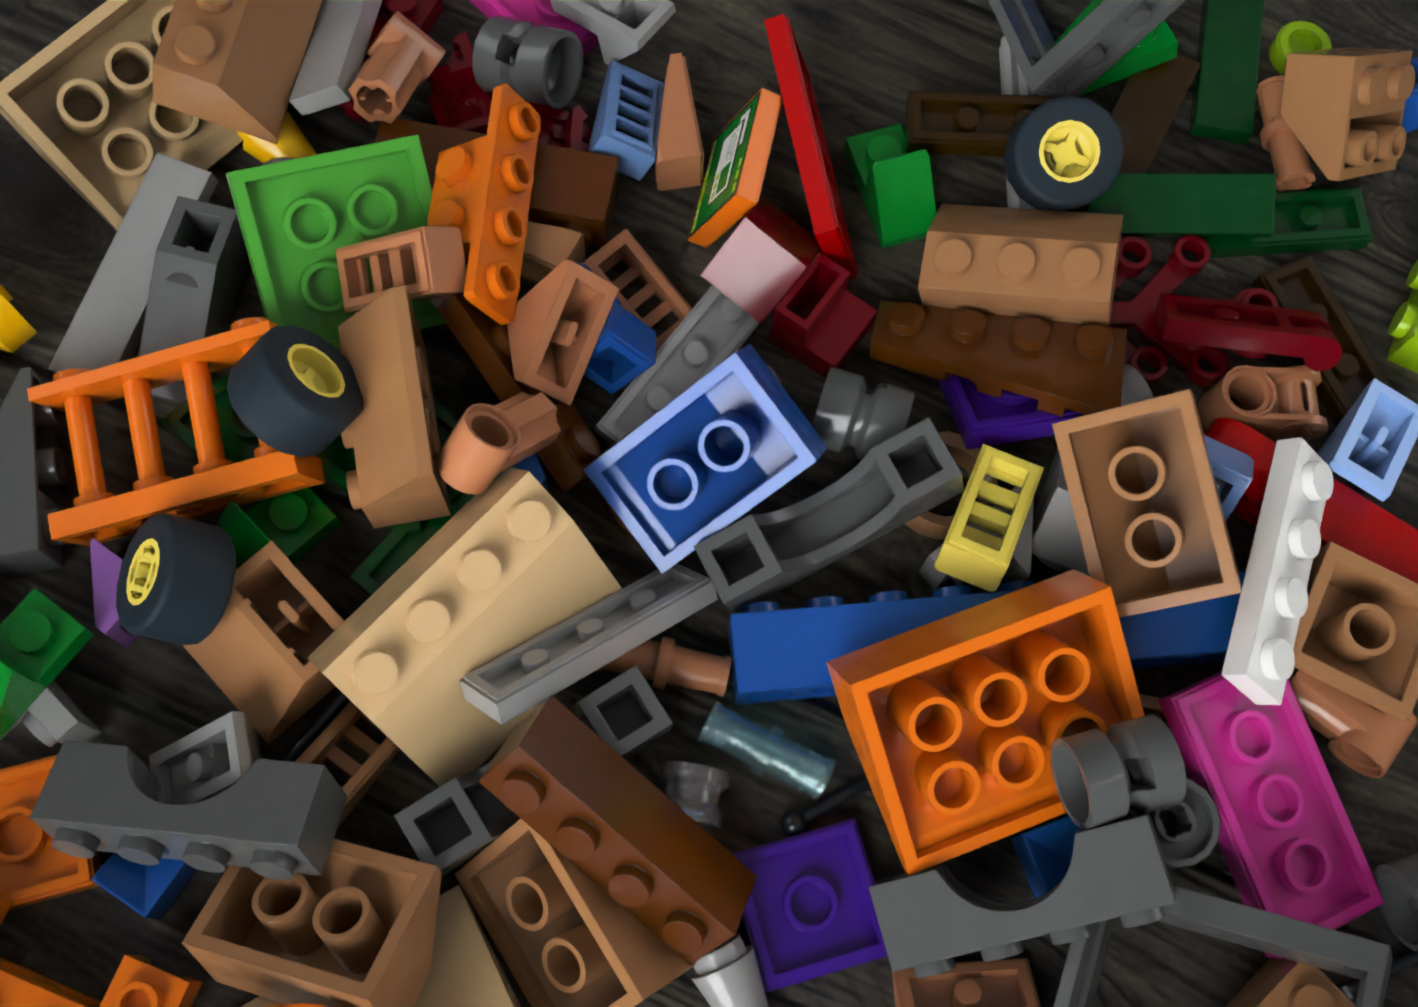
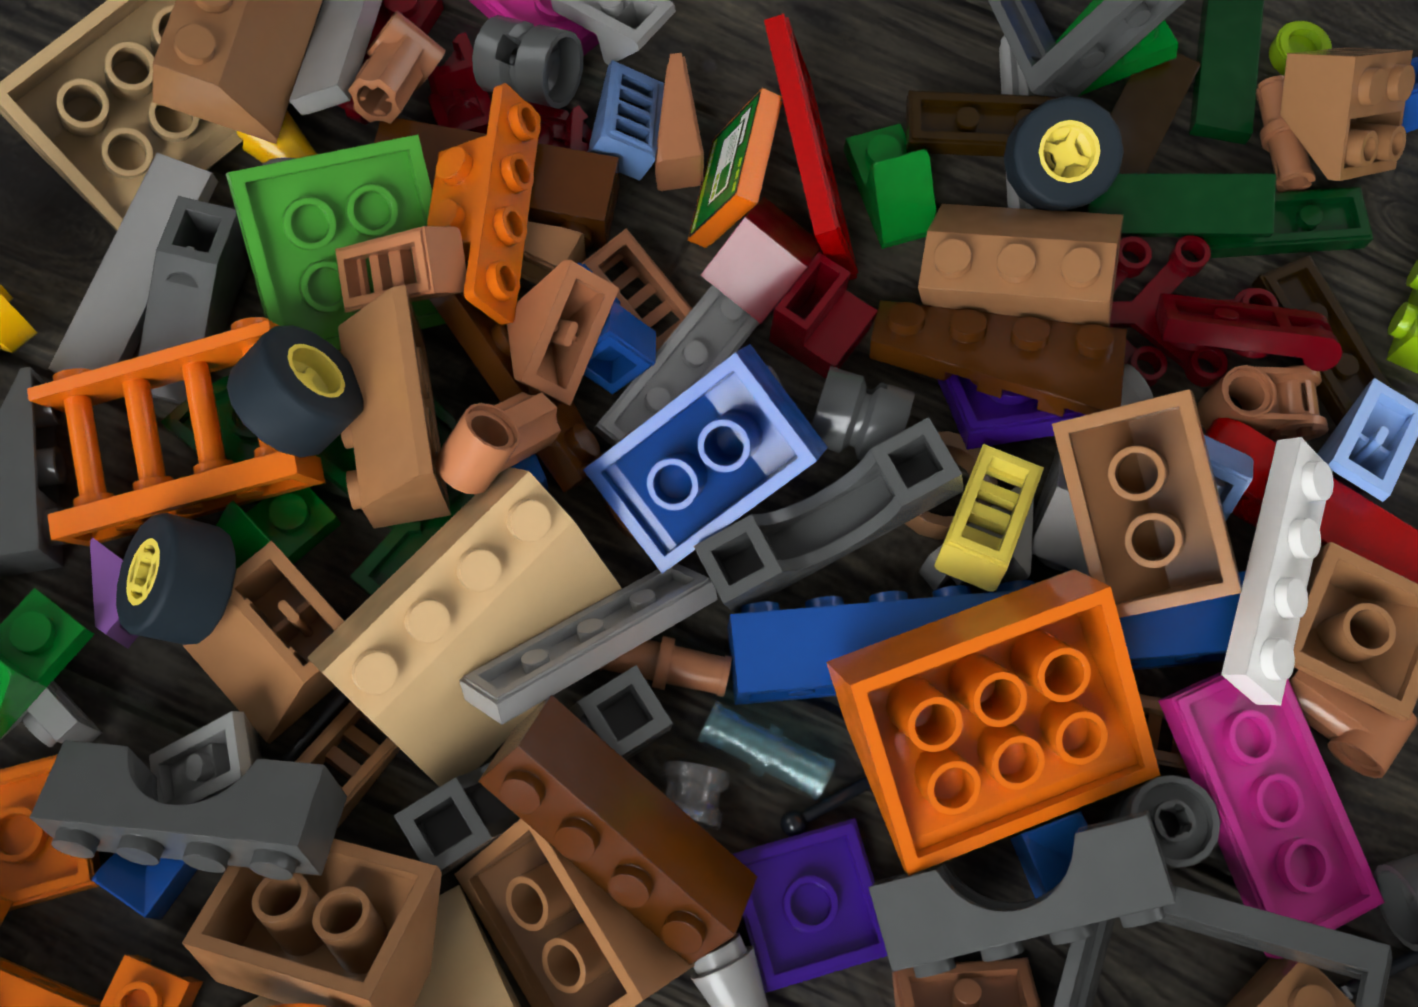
dark grey wheel [1050,714,1187,830] -> none

